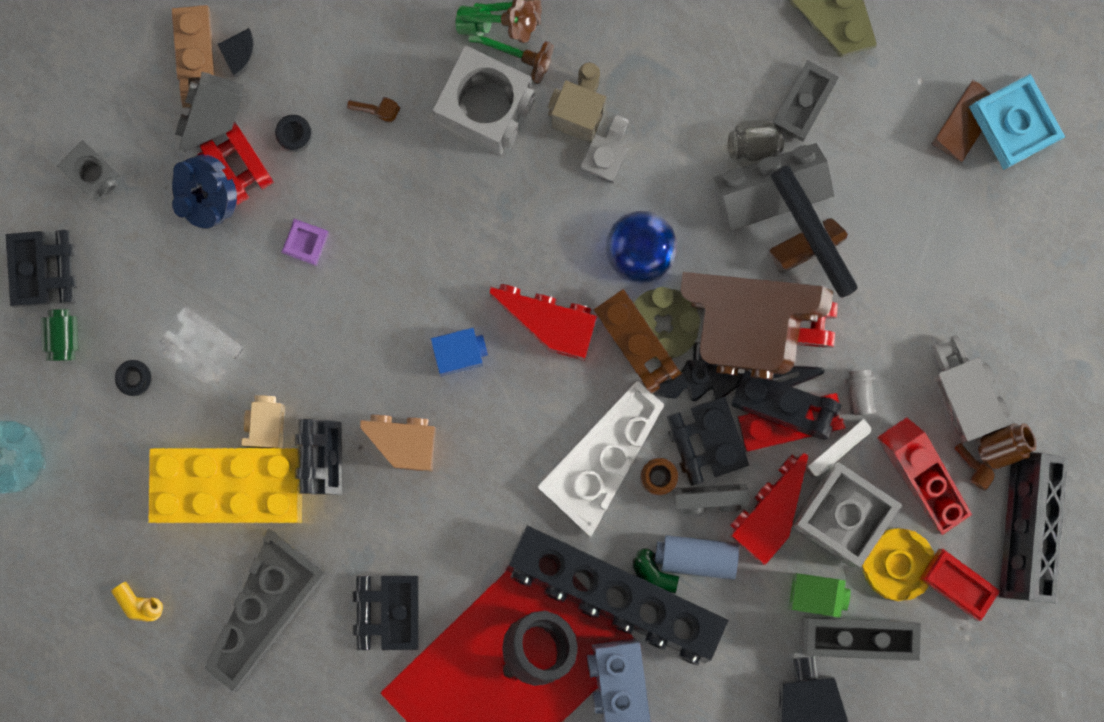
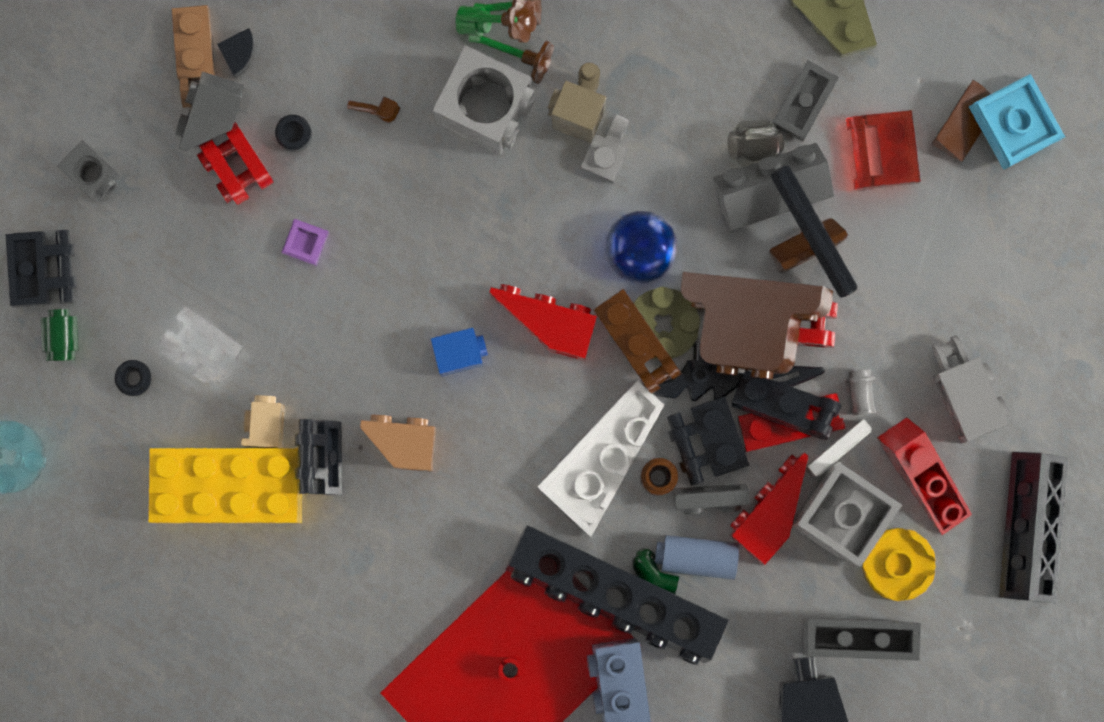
yellow arm [111,581,163,622] -> none
dark blue plate [172,154,237,229] -> none
dark grey wing [205,529,327,692] -> none
black plate [353,576,419,650] -> none
black tyre [502,611,578,686] -> none
bright green slope [788,573,851,618] -> none
red tile [919,549,1000,621] -> none
reddish brown hand [954,442,995,491] -> none
reddish brown brick [978,423,1037,470] -> none
none -> clear red plate [846,110,921,191]

